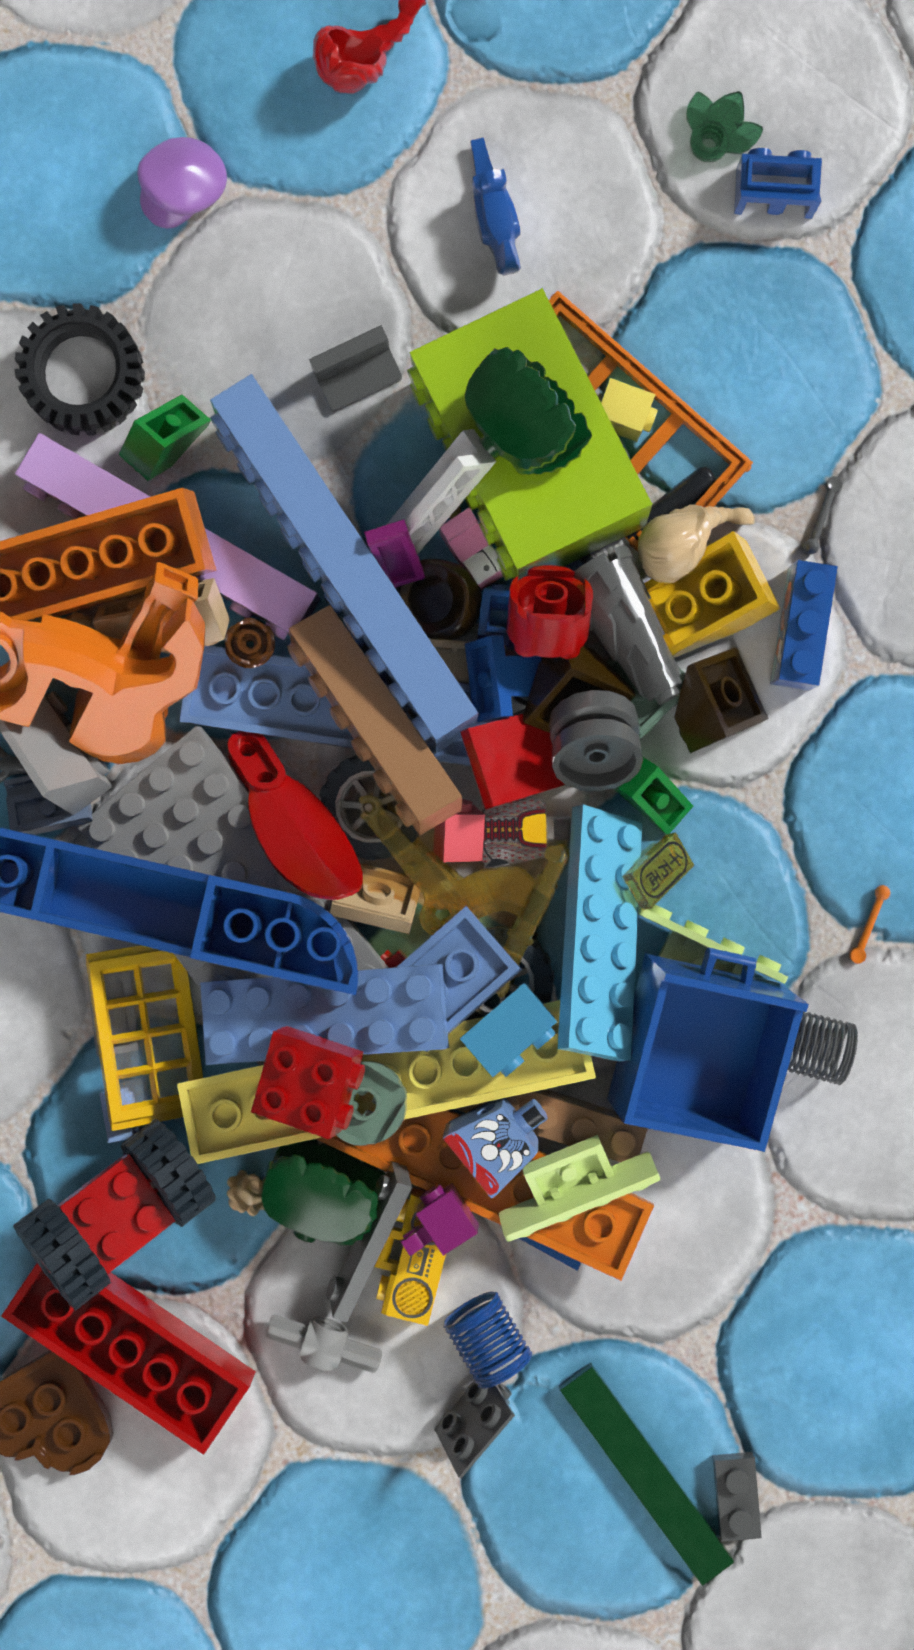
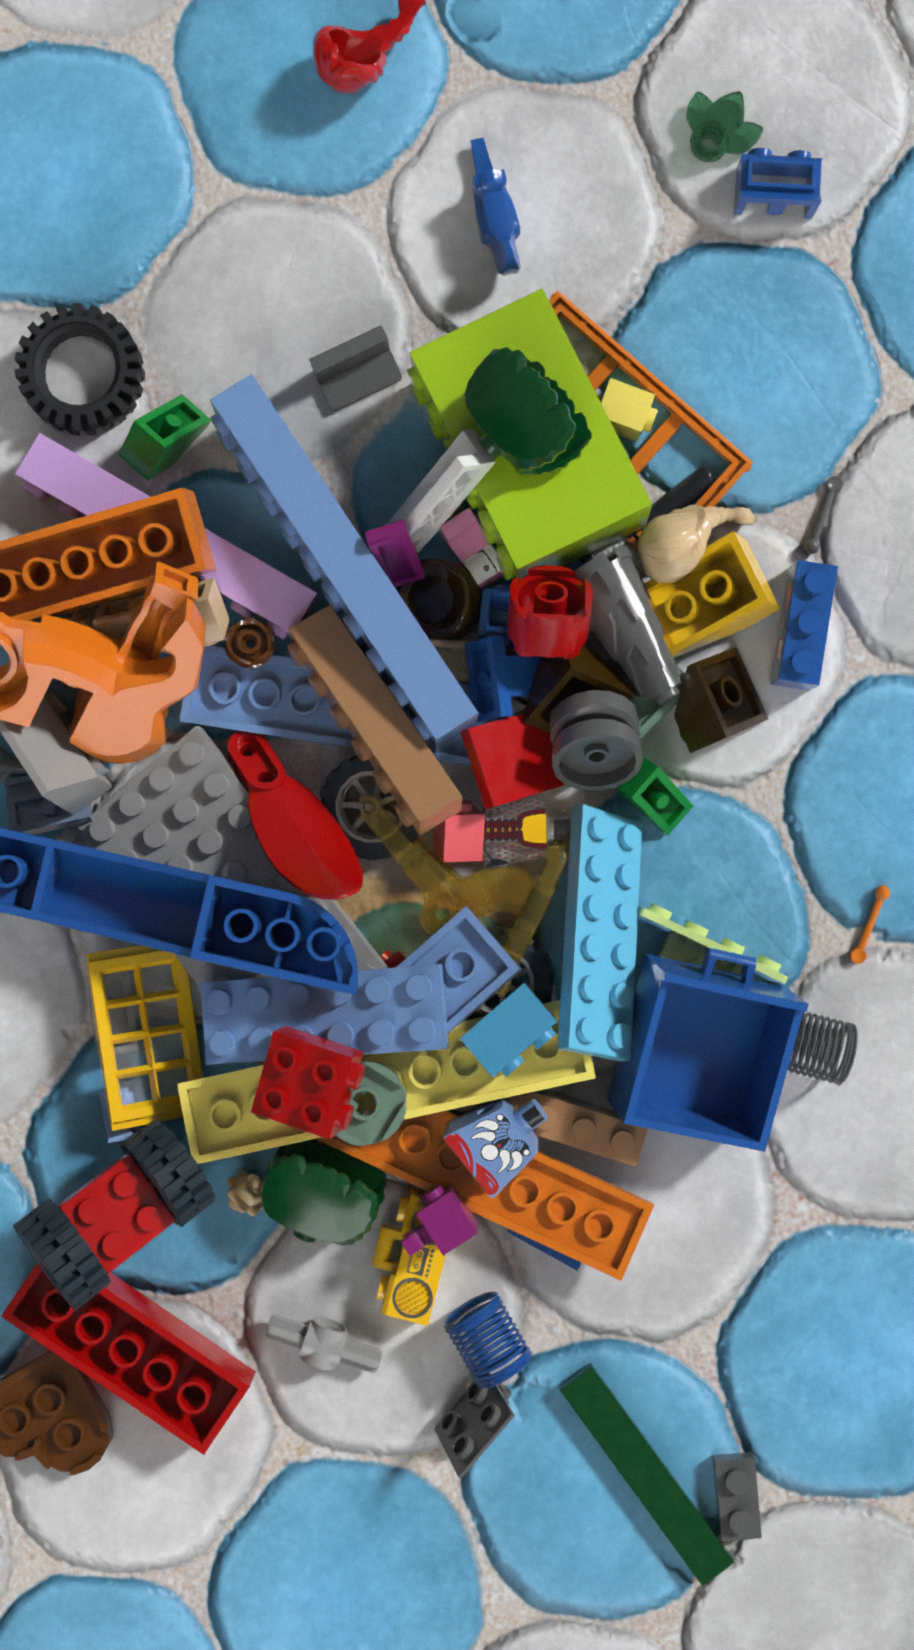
medium lavender piece [137,137,227,229] -> none
dark grey plate [326,1162,412,1322] -> none
tan tile [330,863,424,934] -> none
yellowish green bracket [499,1135,660,1242] -> none
clear yellow tile [622,832,695,910] -> none

